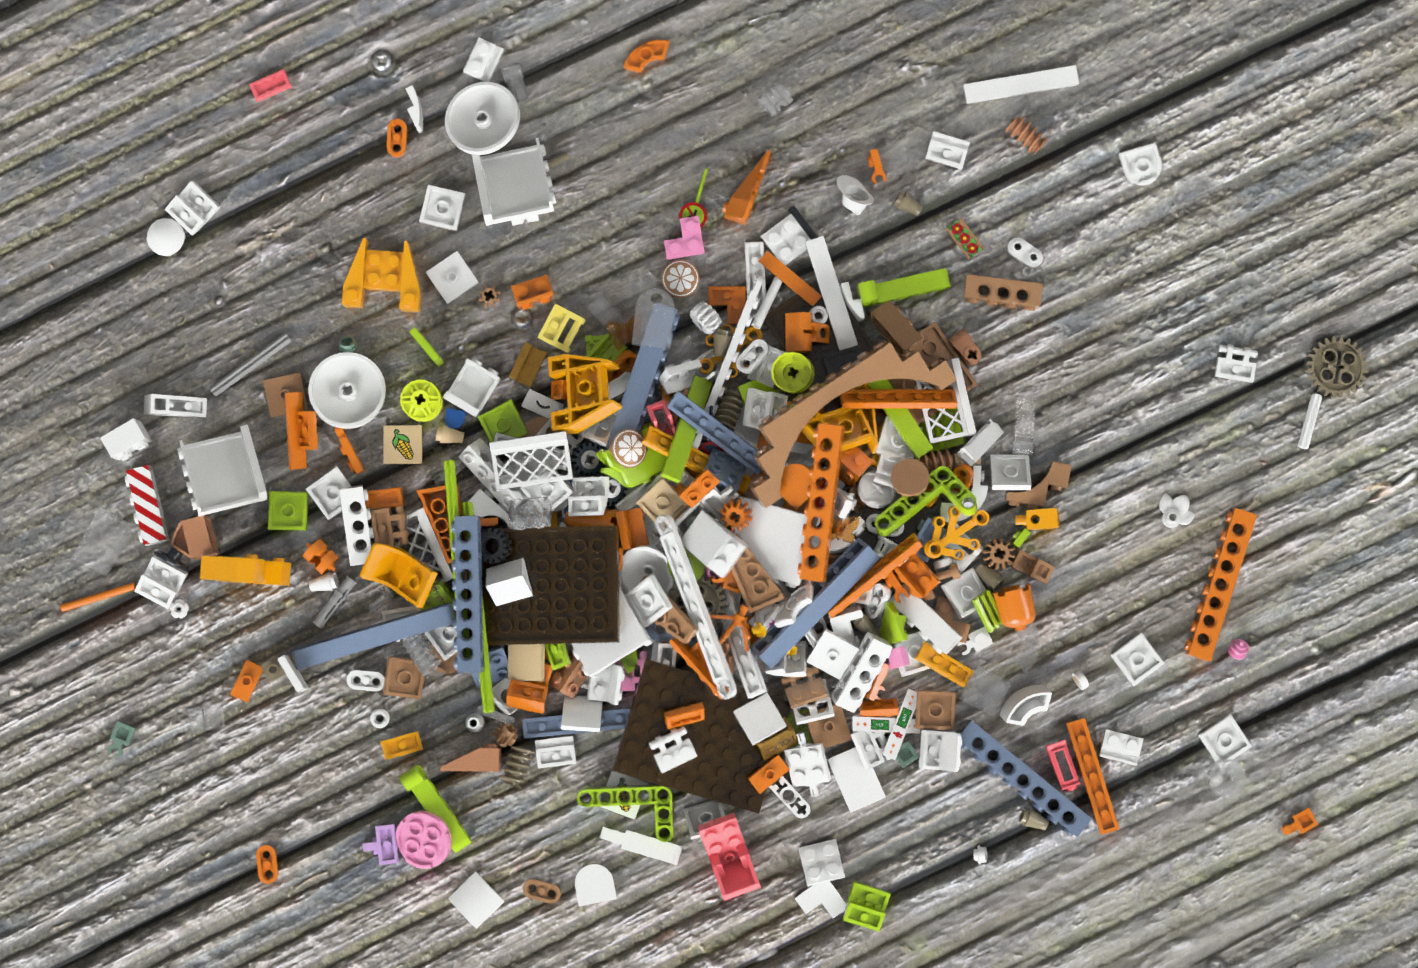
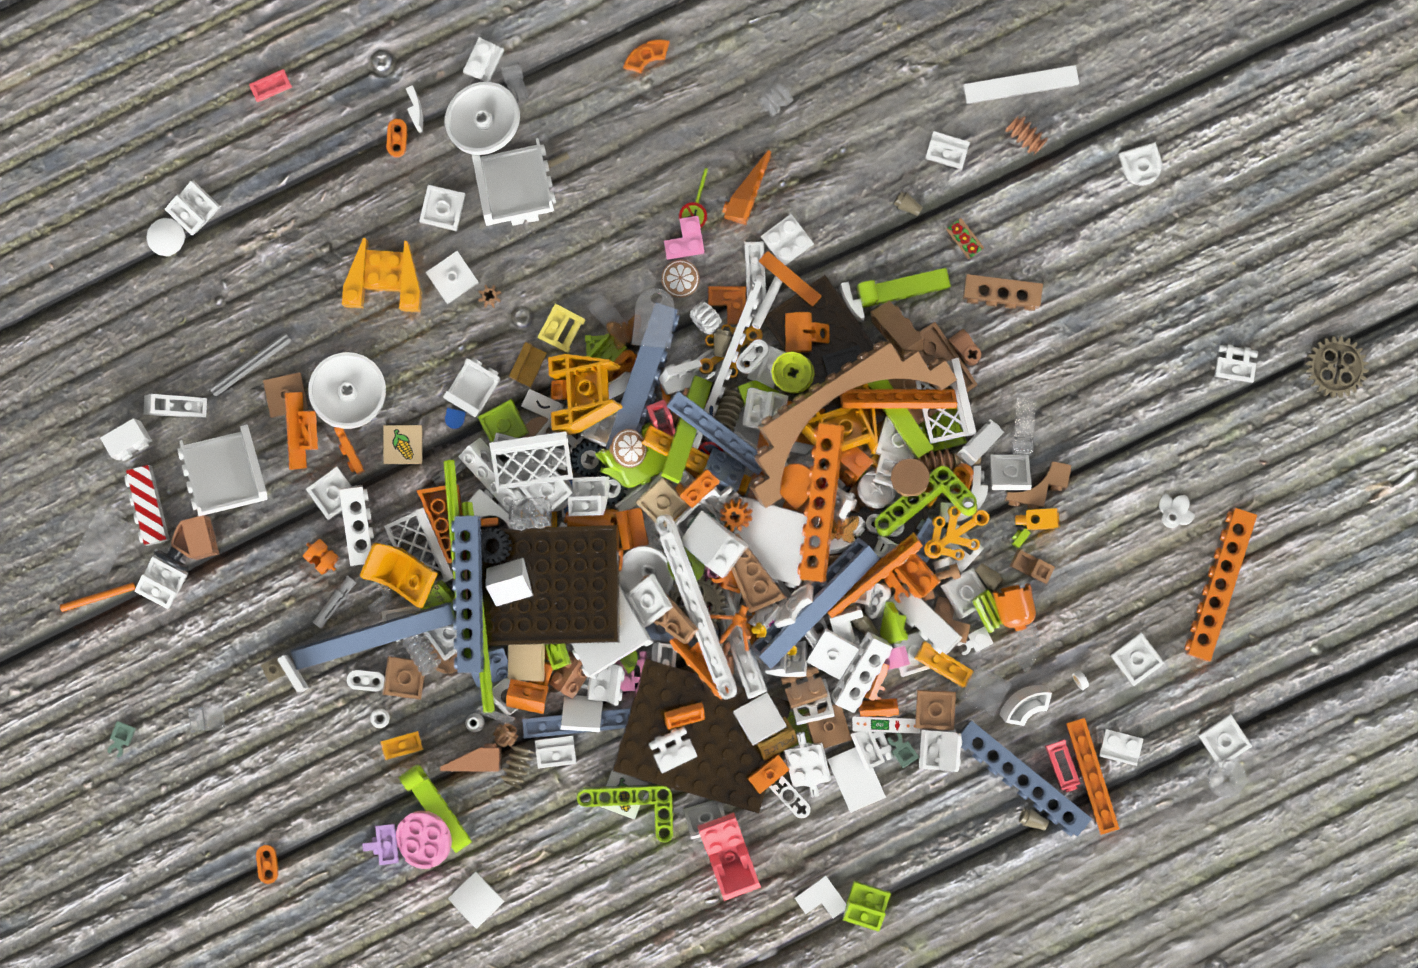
white plate [170,599,189,618] -> none
light orange wedge [200,554,291,586] -> none
orange plate [230,660,263,703] -> none
lime tile [268,491,308,531] -> none
white cone [309,572,339,592] -> none
sand green plate [338,336,358,352] -> none
orange plate [365,487,405,510] -> none
medium nougat plate [370,506,409,546] -> none
neon yellow wheel [400,380,443,422] -> none
lime tile [409,328,444,367] -> none
tan cone [435,425,464,443] -> none
orange bracket [511,274,554,310] -> none
medium nougat plate [523,879,561,904] -> none
white tile [575,864,617,906] -> none
white piece [599,827,683,865] -> none
black piece [788,205,818,240] -> none
white plate [798,839,845,886] -> none
white tile [805,236,858,350] -> none
white plate [810,306,828,324] -> none
white piece [837,175,874,215] -> none
orange plate [867,148,886,185] -> none
white sticker [883,689,917,760] -> none
white plate [974,845,987,864] -> none
medium nougat gear [982,538,1015,570] -> none
white plate [1007,238,1043,268] -> none
bright pink wheel [1228,639,1249,660] -> none
orange plate [1281,807,1319,835] -> none
white axle [1298,393,1322,449] -> none

